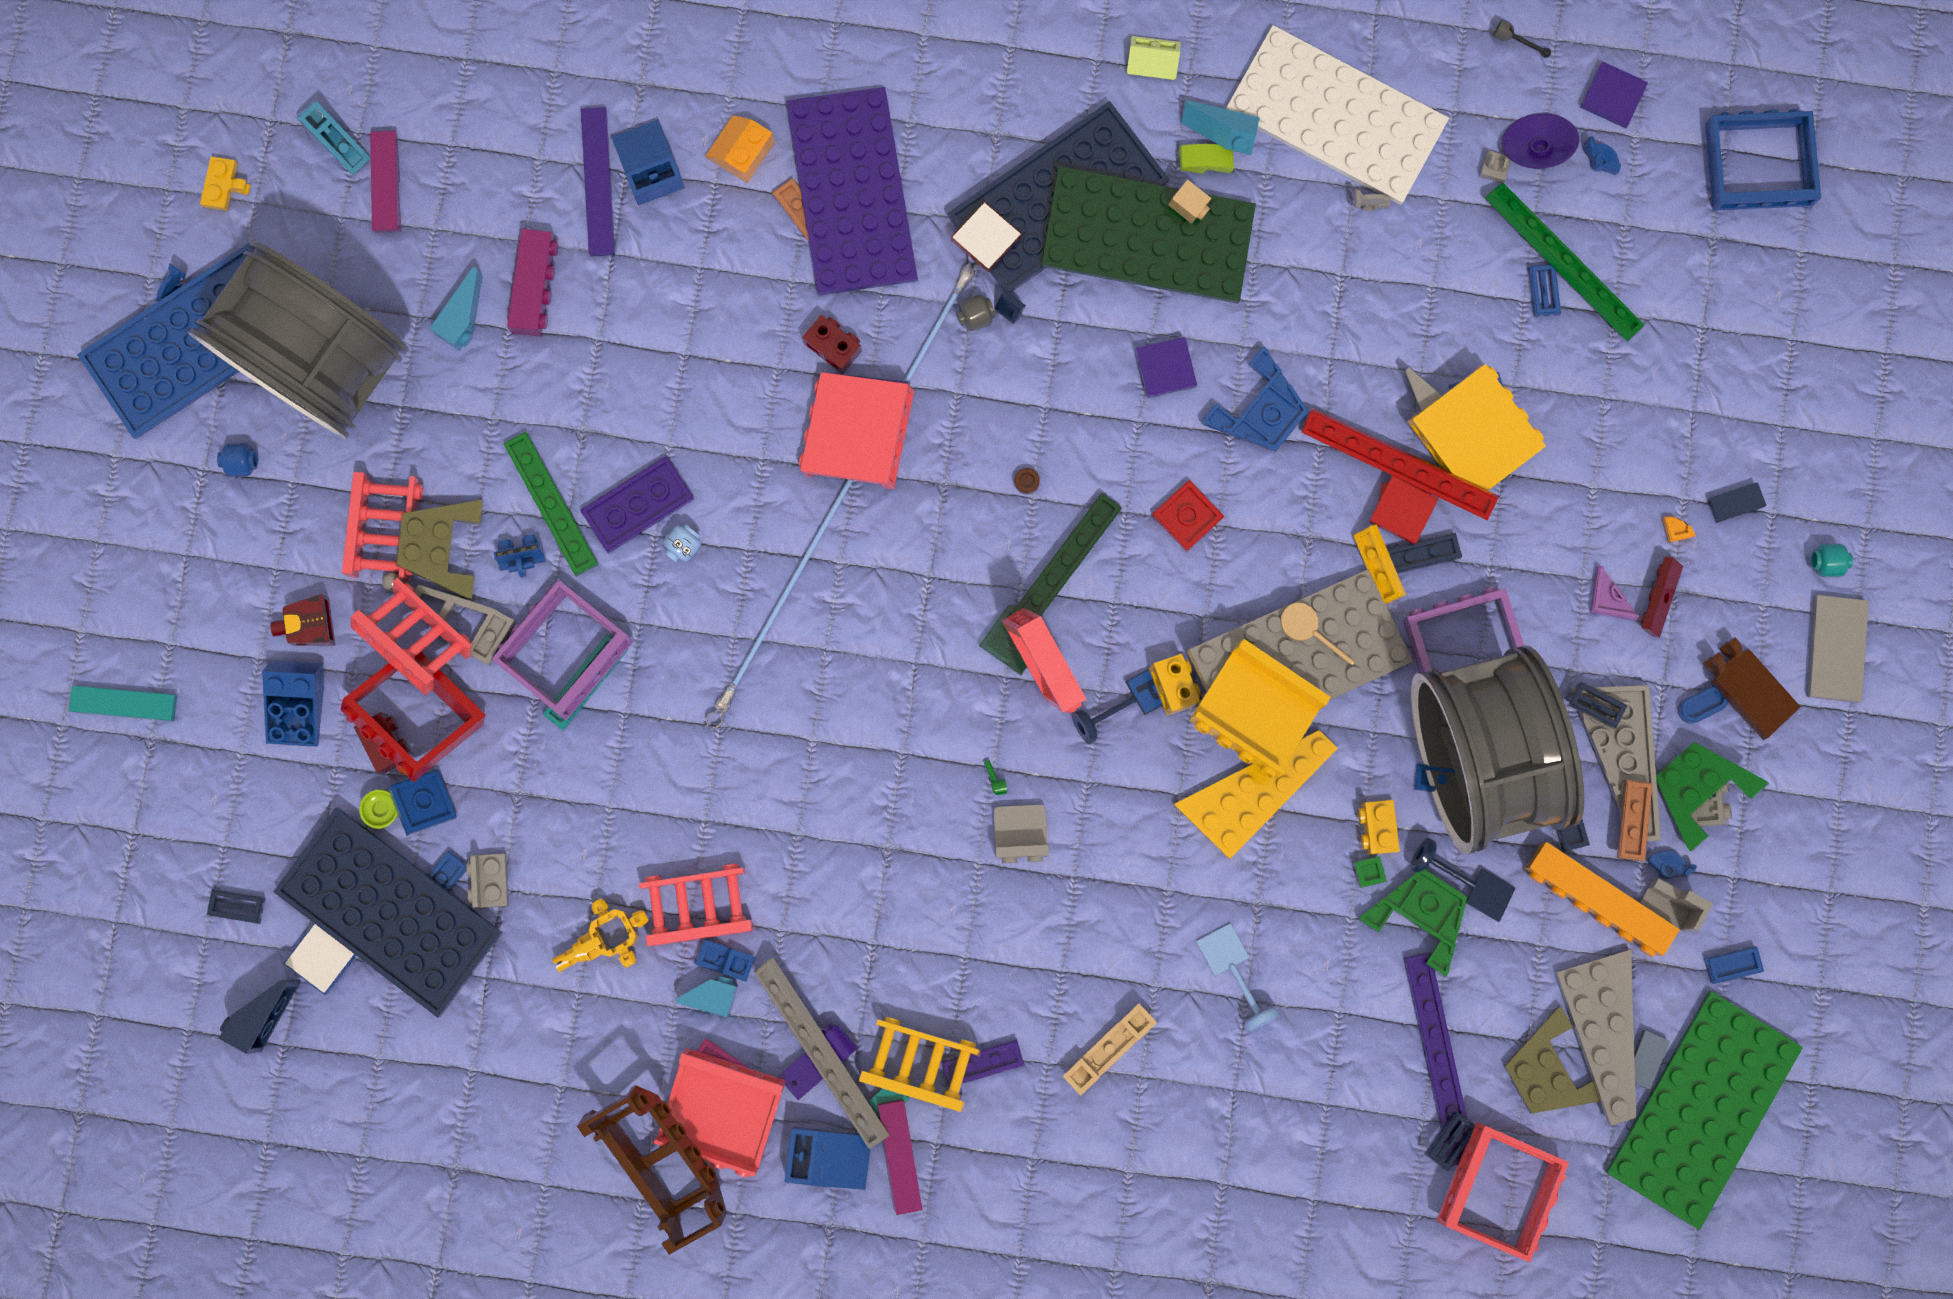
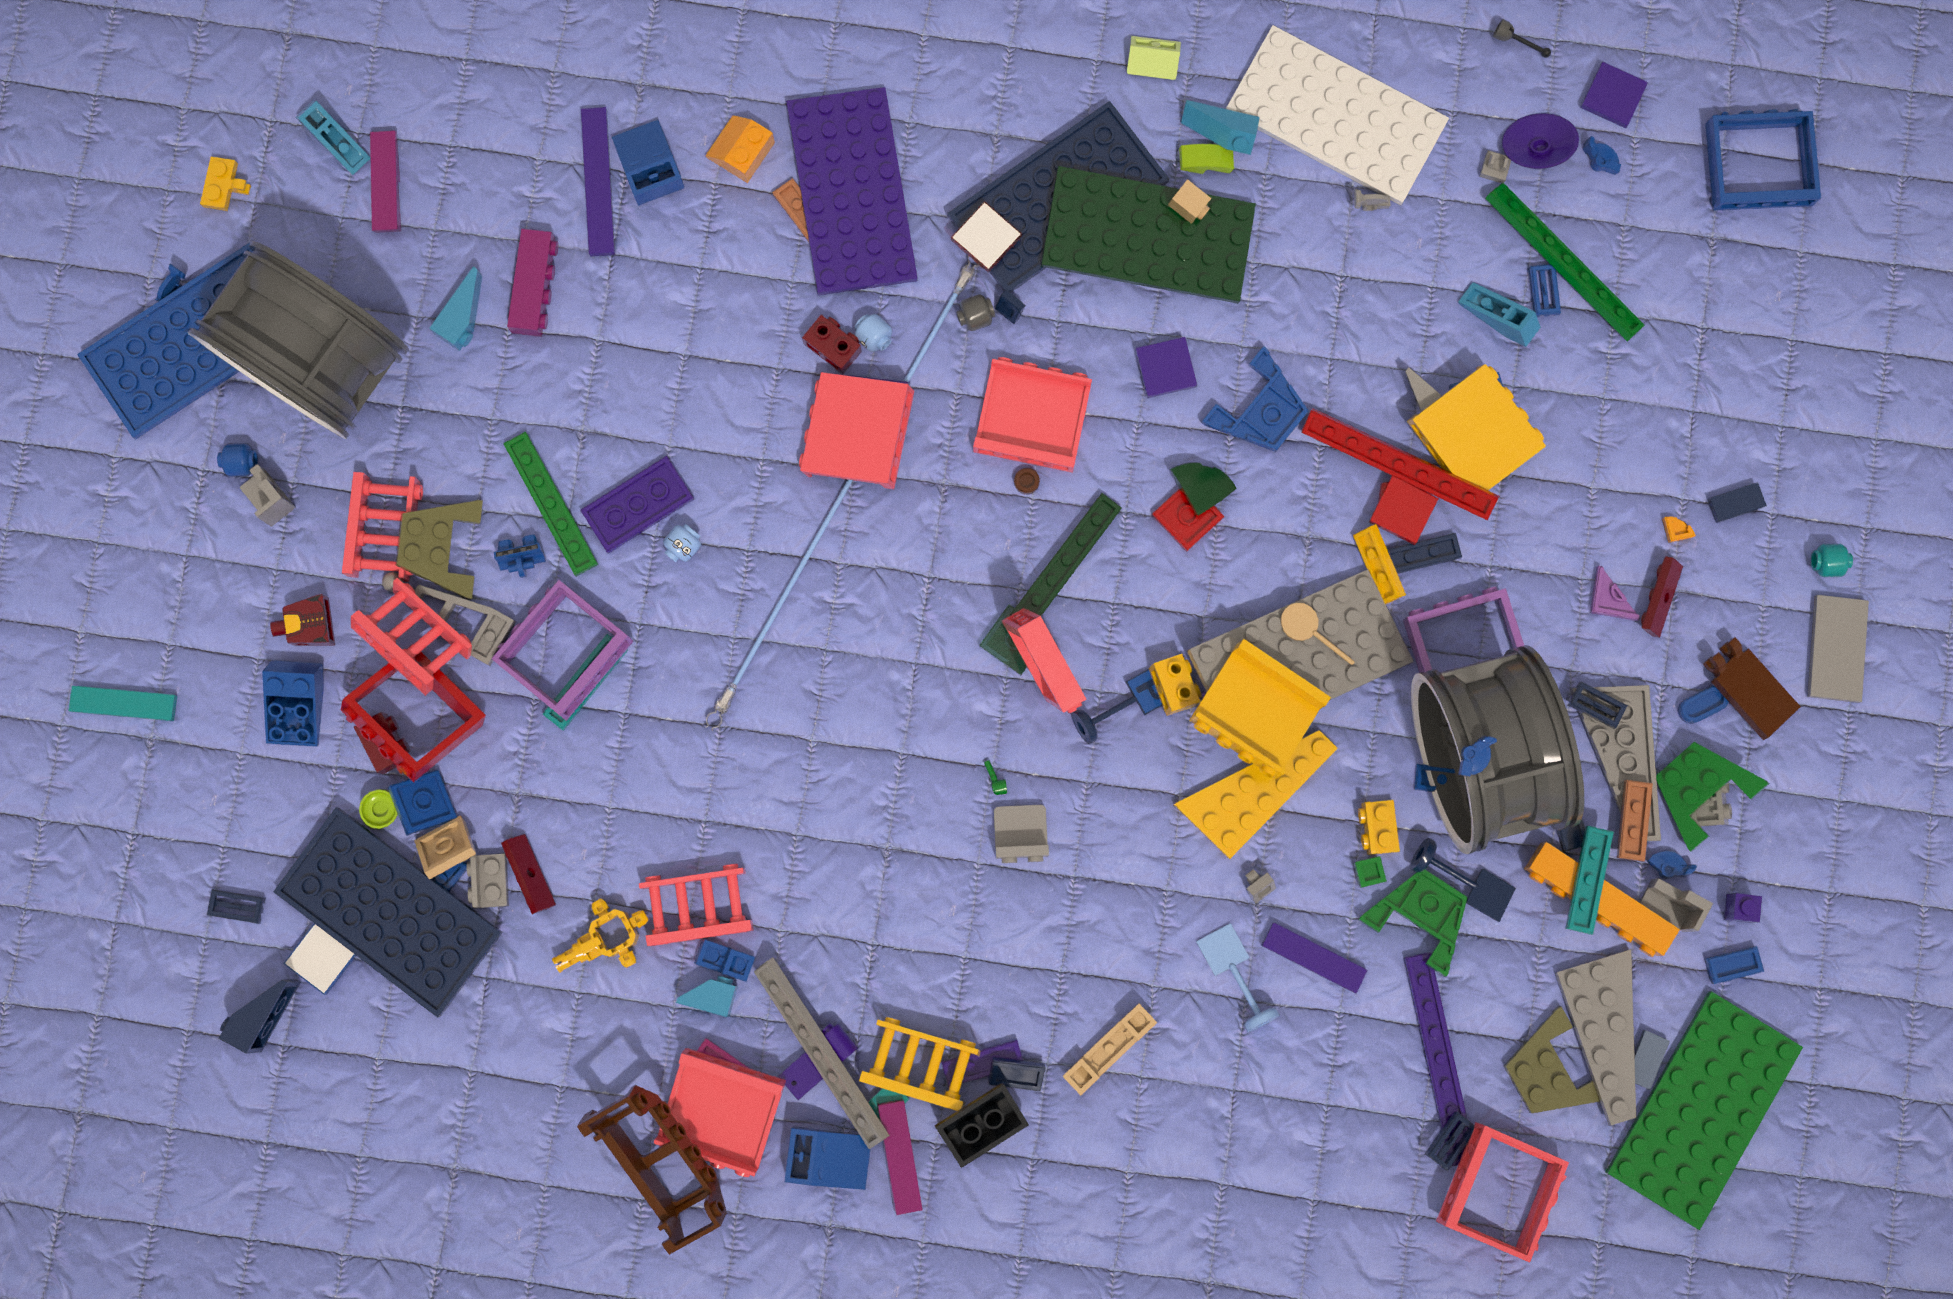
none -> light grey panel [240,464,296,527]
none -> tan plate [414,815,476,879]
none -> dark red tile [501,834,556,915]
none -> light blue head [855,314,892,352]
none -> black slope [934,1082,1029,1168]
none -> coral panel [973,357,1092,473]
none -> dark blue tile [988,1057,1046,1091]
none -> dark green brick [1170,462,1237,515]
none -> light grey tile [1245,869,1276,904]
none -> dark purple tile [1261,922,1368,994]
none -> dark azure slope [1458,282,1541,347]
none -> blue piece [1458,736,1497,776]
none -> teal tile [1565,826,1614,935]
none -> dark purple brick [1724,893,1762,923]

